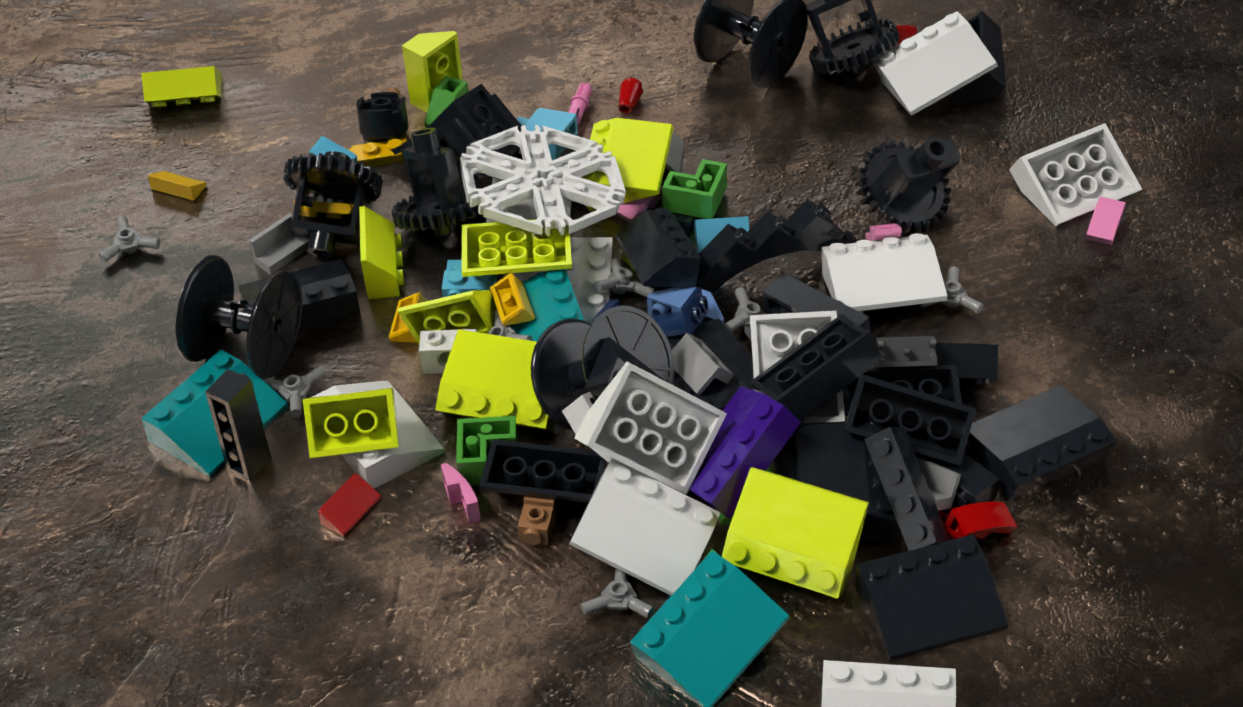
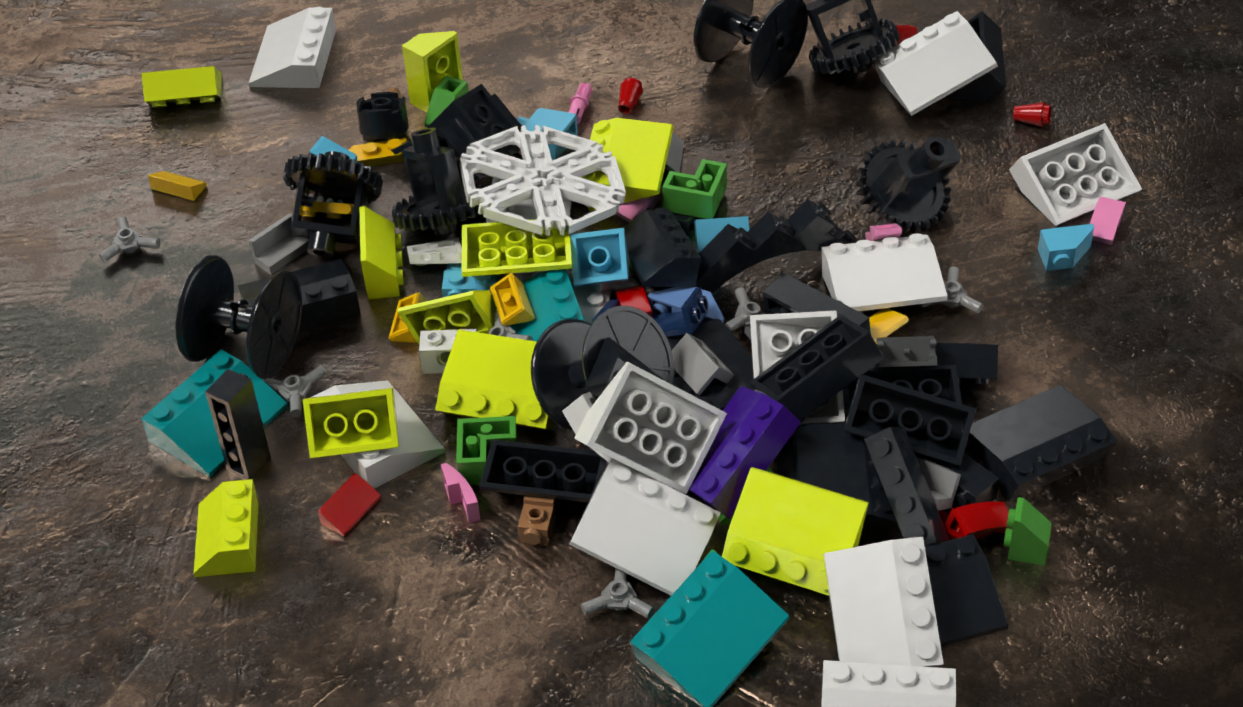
none -> neon yellow slope [193,479,259,577]
none -> white slope [248,7,336,88]
none -> white wing [407,238,462,266]
none -> medium azure slope [570,228,630,287]
none -> red slope [615,285,653,318]
none -> white slope [824,537,944,668]
none -> yellow slope [869,308,909,344]
none -> bright green slope [1003,497,1052,566]
none -> red cone [1013,102,1052,127]
none -> medium azure slope [1038,224,1094,271]

